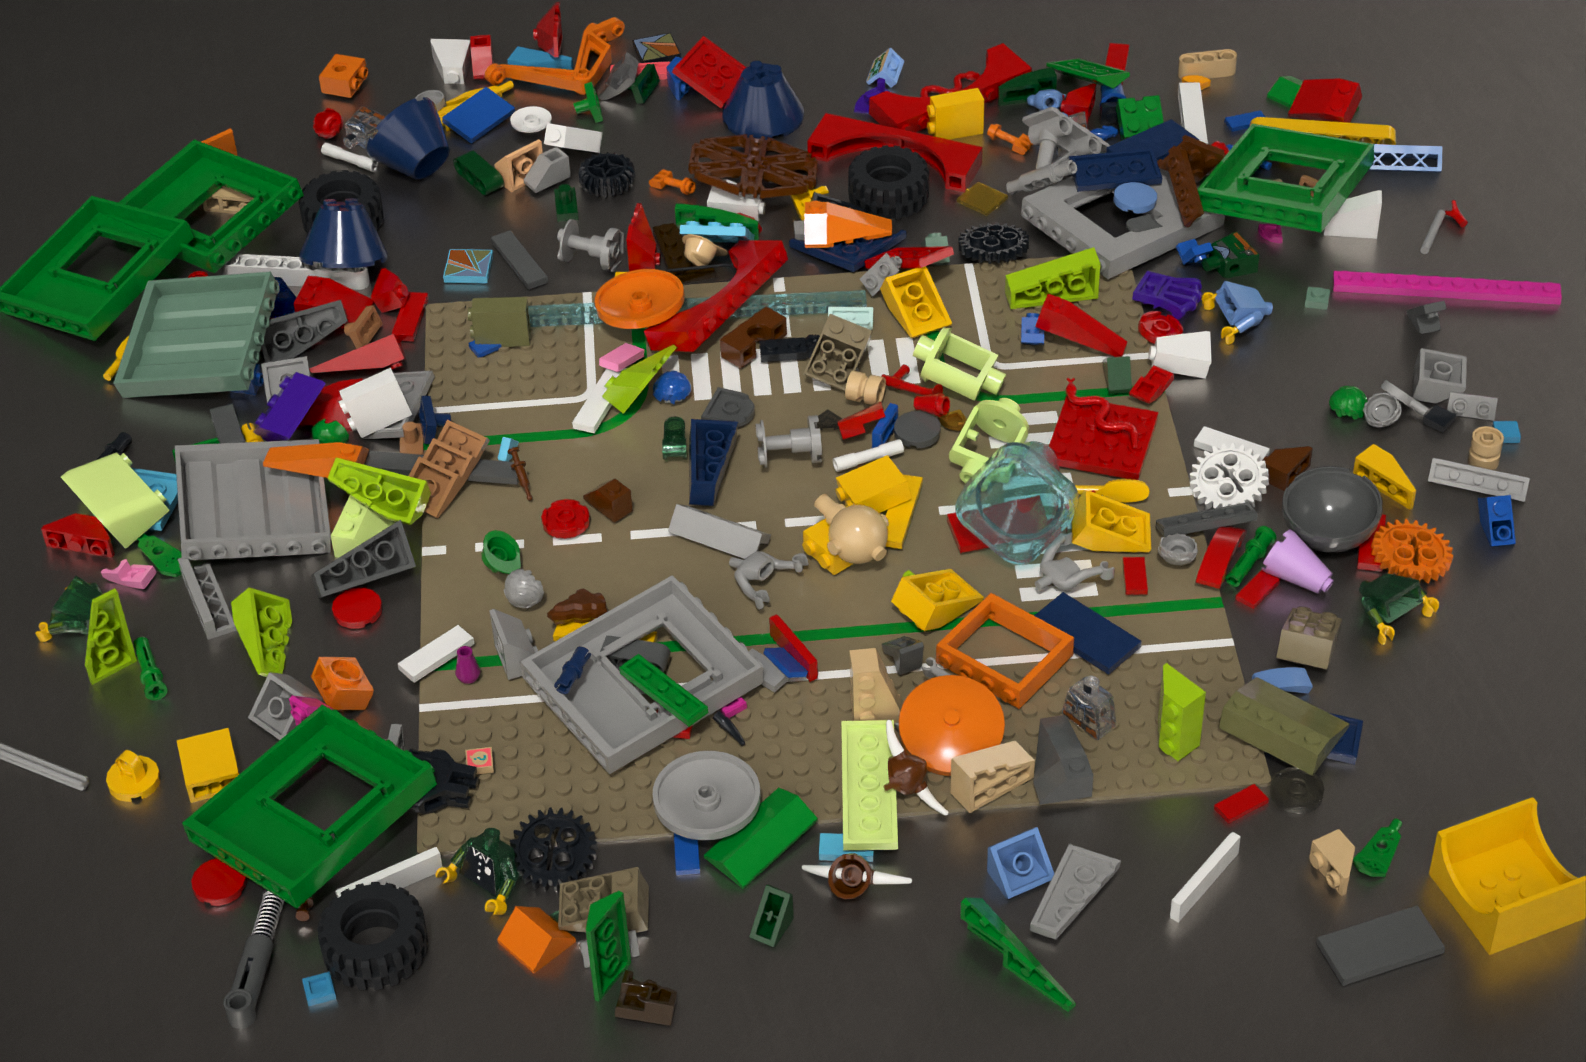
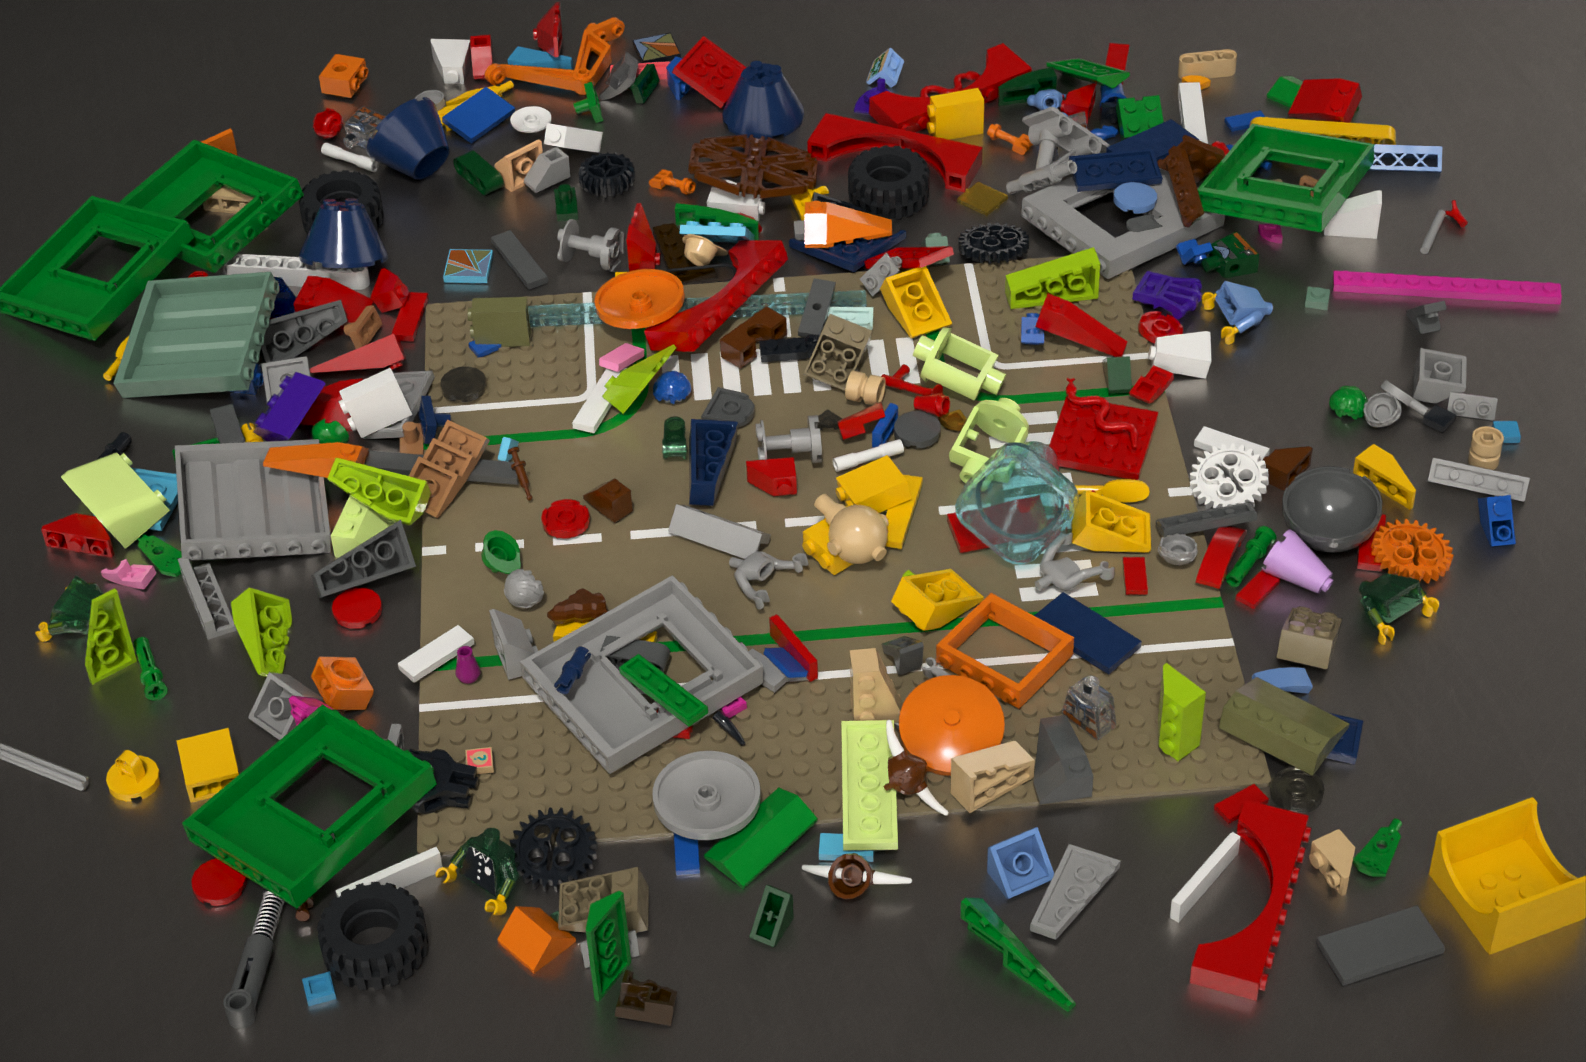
none -> clear smoke tile [440,366,487,402]
none -> red slope [746,457,797,496]
none -> dark grey tile [798,278,836,337]
none -> red arch [1190,800,1312,1001]

